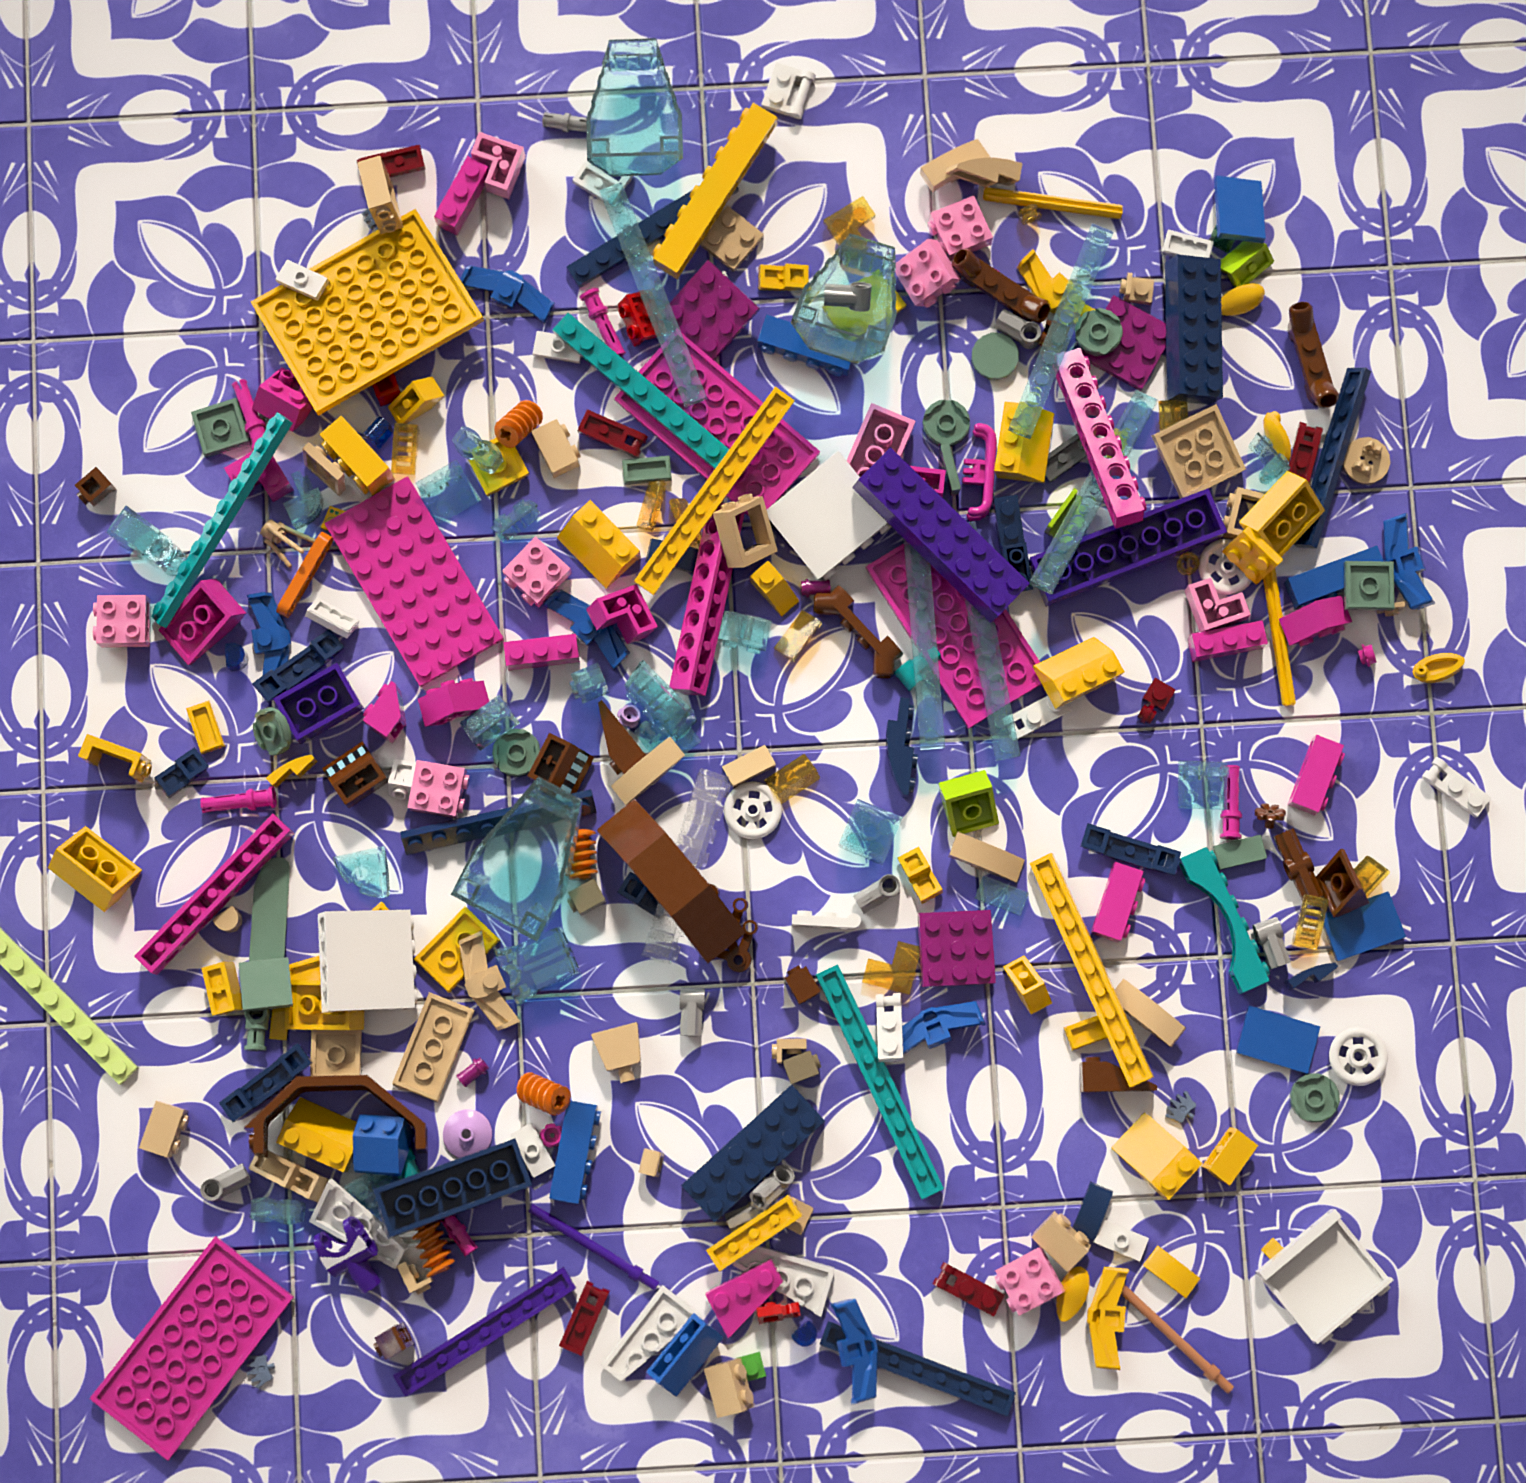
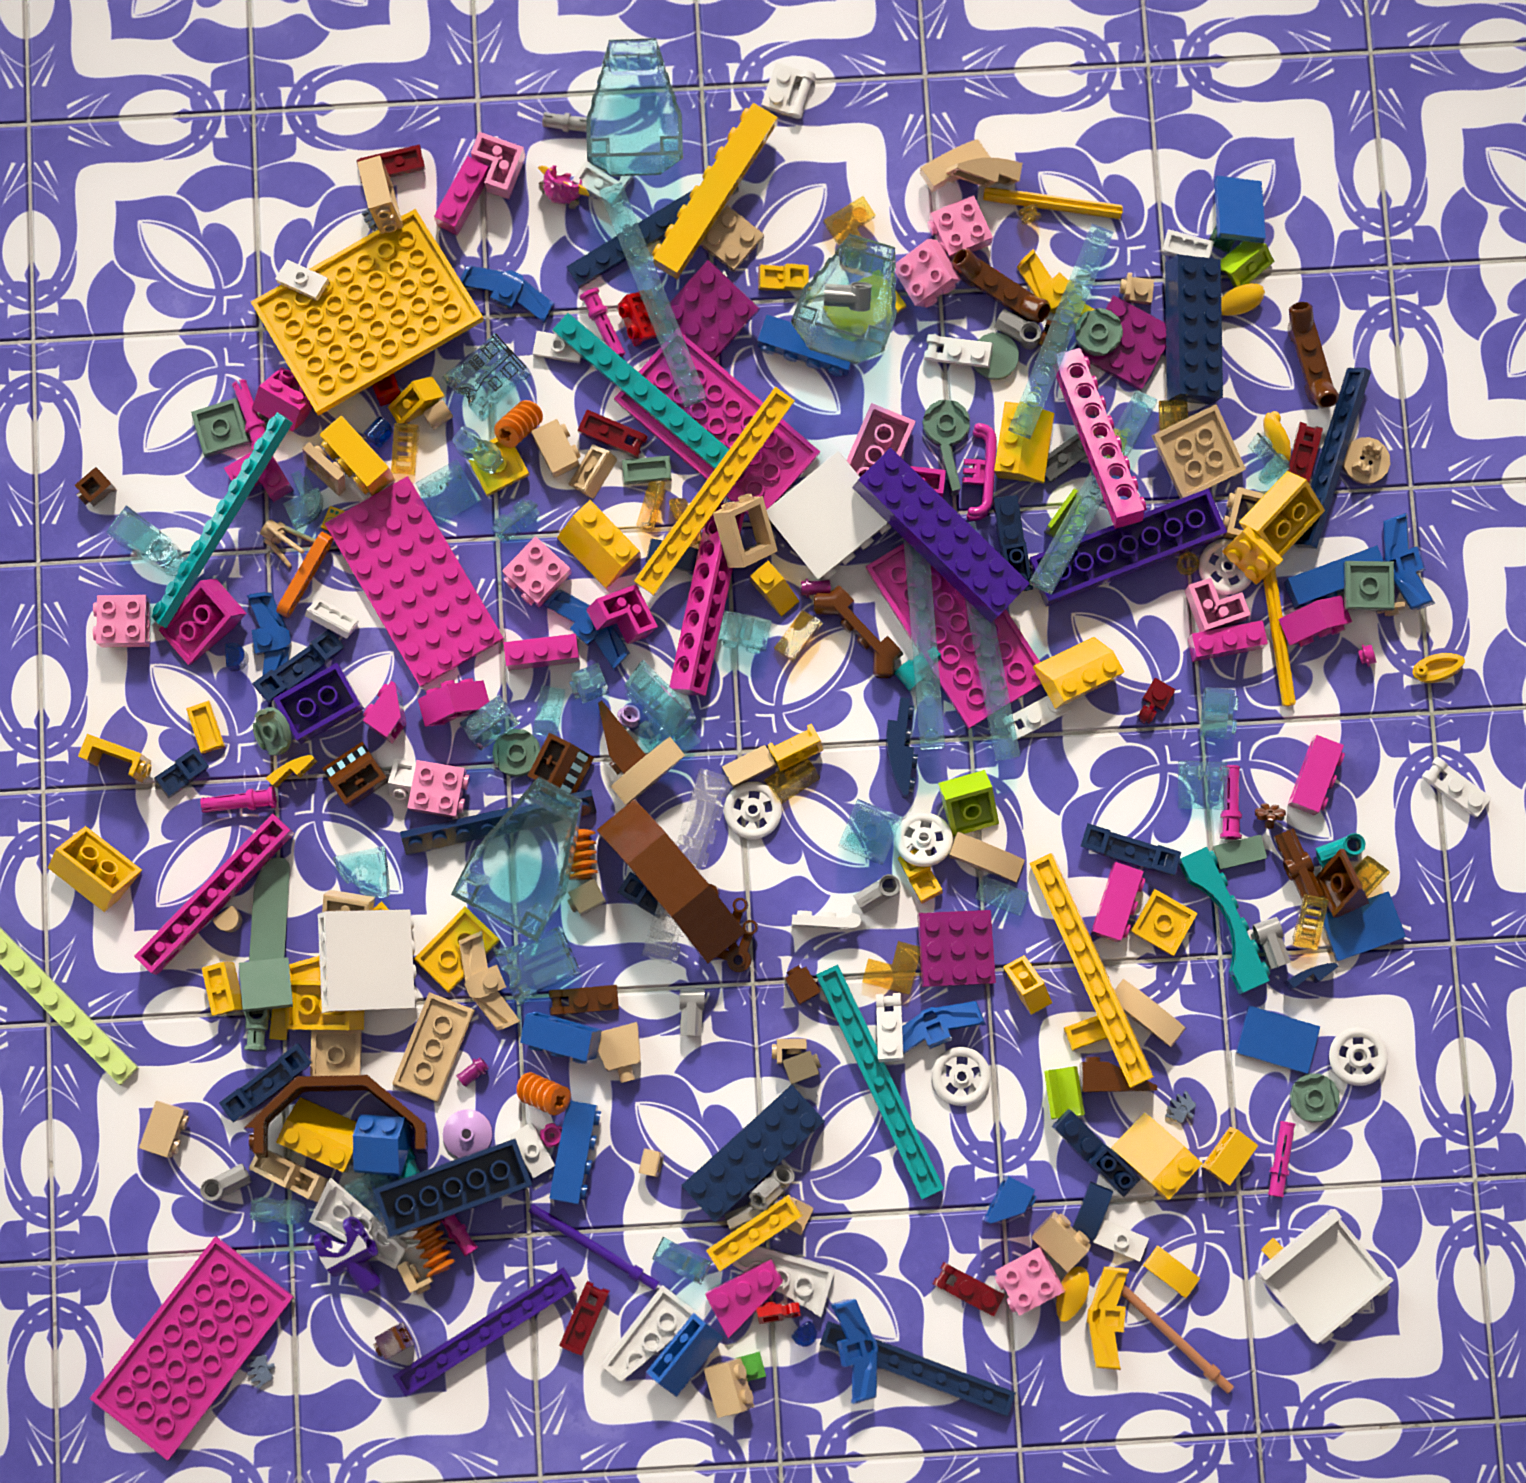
none -> tan slope [322,890,375,912]
none -> tan brick [423,400,453,430]
none -> clear light blue piece [442,333,531,422]
none -> blue brick [520,1012,602,1064]
none -> clear light blue plate [533,685,566,736]
none -> dark pink hair [538,165,590,209]
none -> reddish brown plate [548,985,619,1015]
none -> tan slope [568,444,617,498]
none -> clear light blue slope [652,1237,713,1285]
none -> yellow hinge [768,724,824,772]
none -> white plate [895,812,953,867]
none -> white plate [924,334,994,368]
none -> white plate [932,1047,991,1106]
none -> blue slope [983,1176,1037,1224]
none -> lime panel [1044,1066,1085,1120]
none -> dark blue slope [1051,1109,1141,1197]
none -> yellow plate [1130,889,1198,956]
none -> clear light blue brick [1199,687,1239,740]
none -> dark pink pin [1268,1121,1296,1198]
none -> teal piece [1315,833,1366,868]

